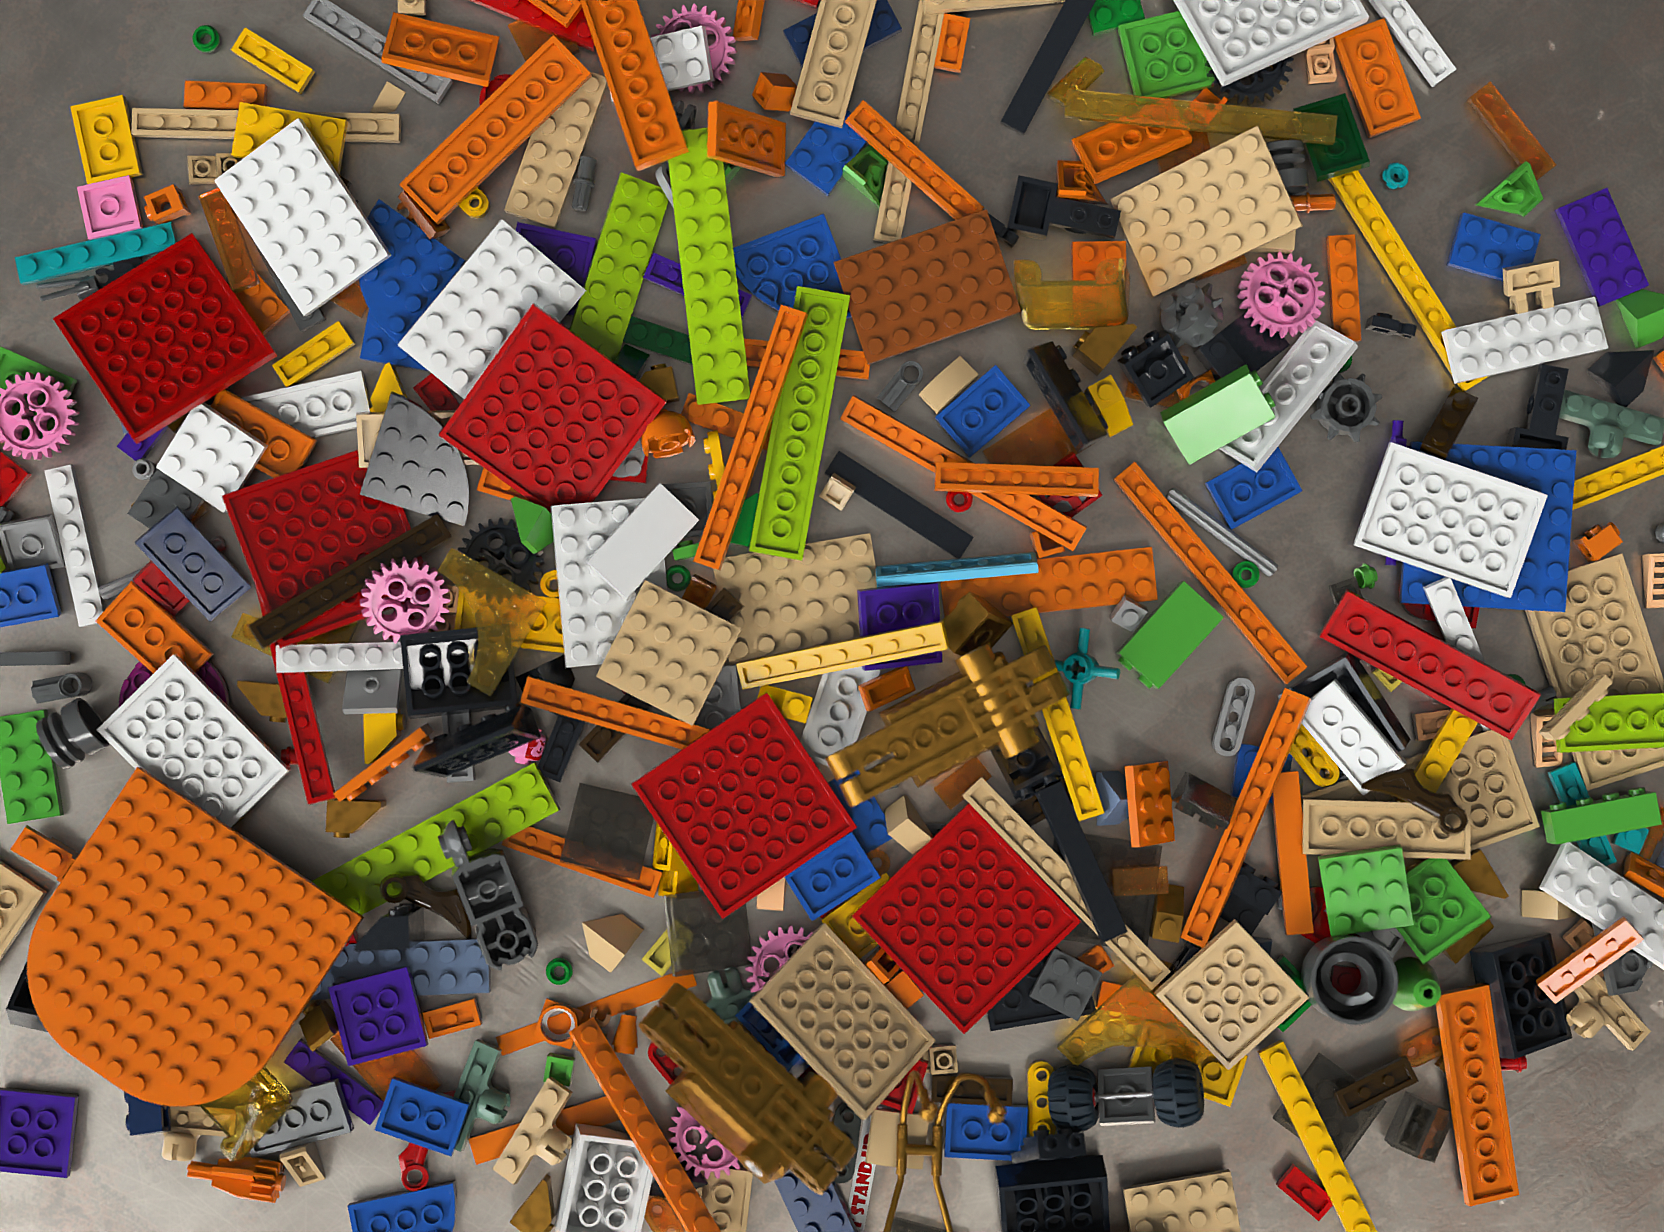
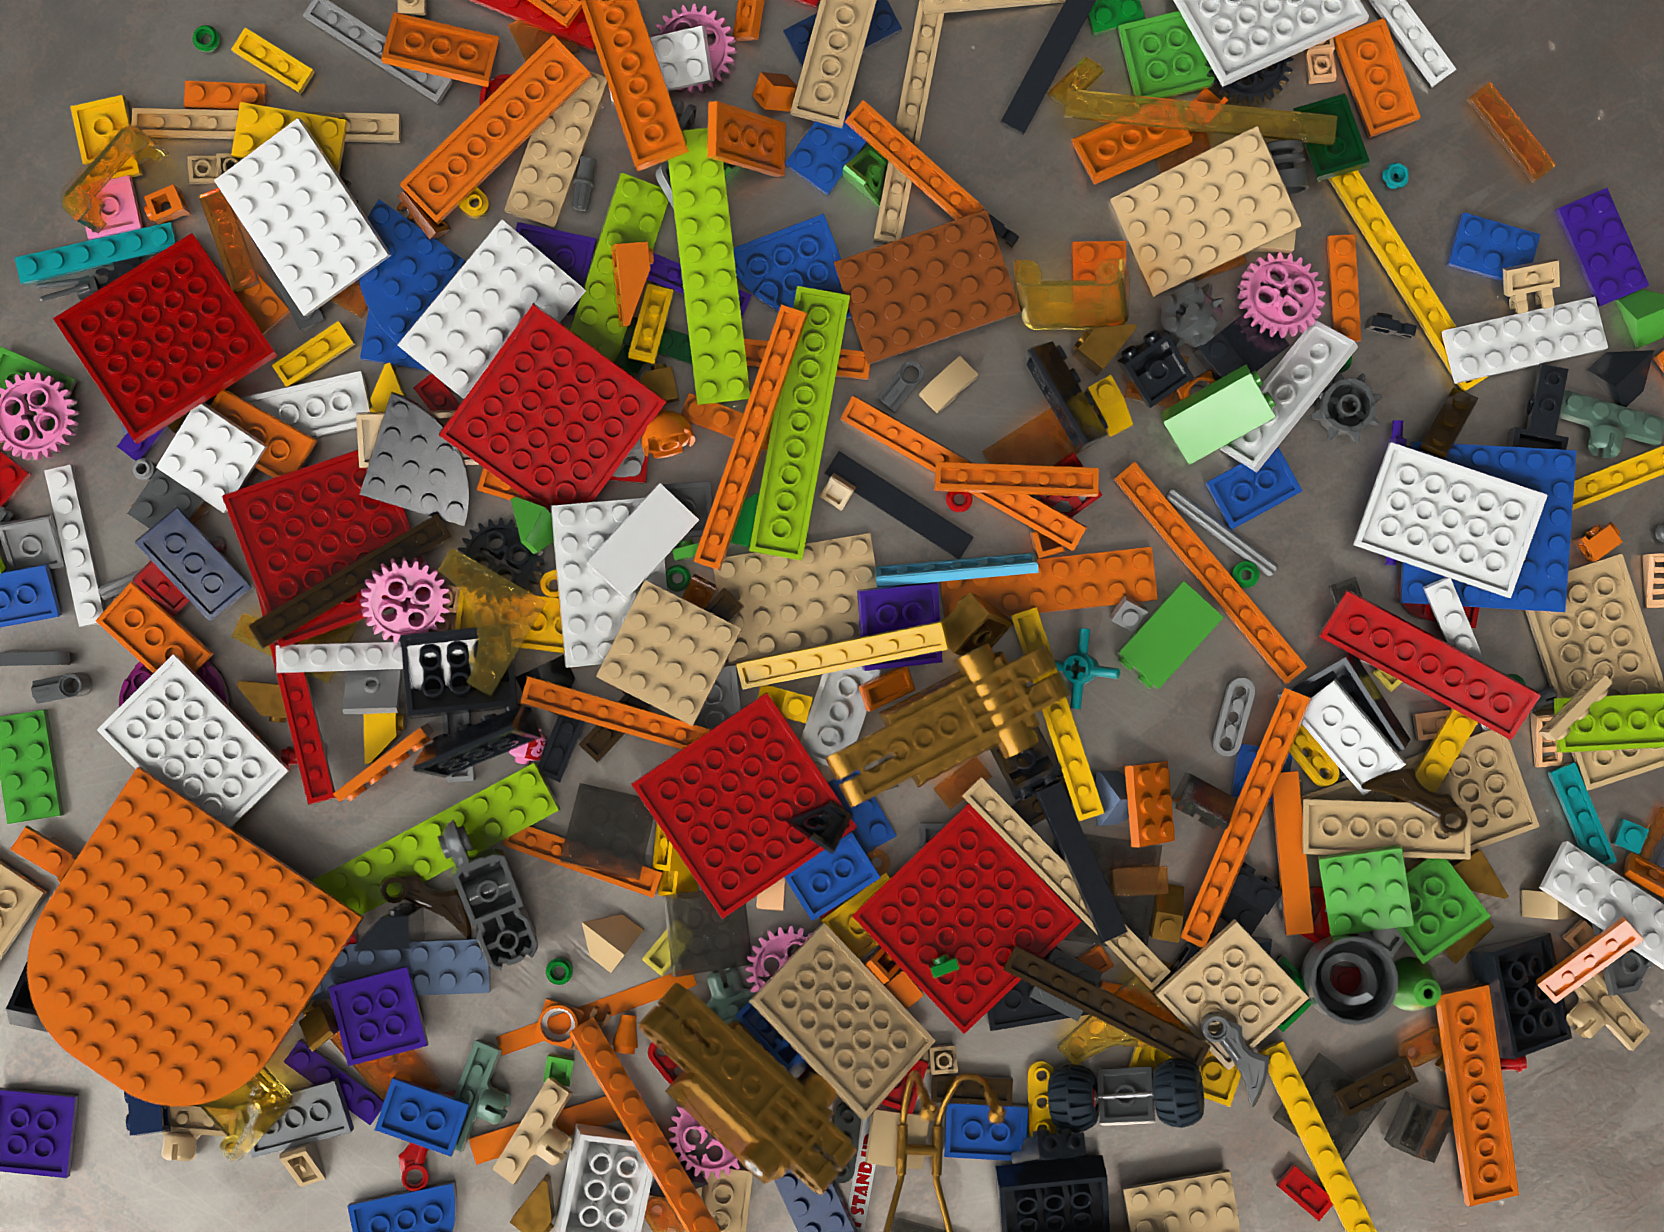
dark grey wheel [36,698,109,769] -> none
orange piece [187,1157,286,1203] -> none
pearl gold slope [325,798,386,838] -> none
tan sticker [370,82,406,114] -> none
orange plate [422,997,483,1039] -> none
yellow plate [703,430,725,499] -> none
tan slope [884,795,933,855] -> none
orange plate [934,13,970,73] -> none
blue plate [935,365,1031,458] -> none
black plate [1007,175,1121,240] -> none
orange slope [1055,160,1108,205] -> none
orange axle [1290,192,1336,214] -> none
bright green plate [1353,563,1378,589] -> none
bright green slope [1476,161,1543,217] -> none
bright green brick [1541,787,1662,845] -> none
none -> clear yellow windscreen [60,121,169,234]
none -> orange slope [611,242,653,327]
none -> yellow plate [628,284,674,364]
none -> black slope [784,800,852,854]
none -> green plate [929,954,960,978]
none -> dark brown plate [1003,944,1211,1069]
none -> dark grey piece [1200,1012,1269,1107]

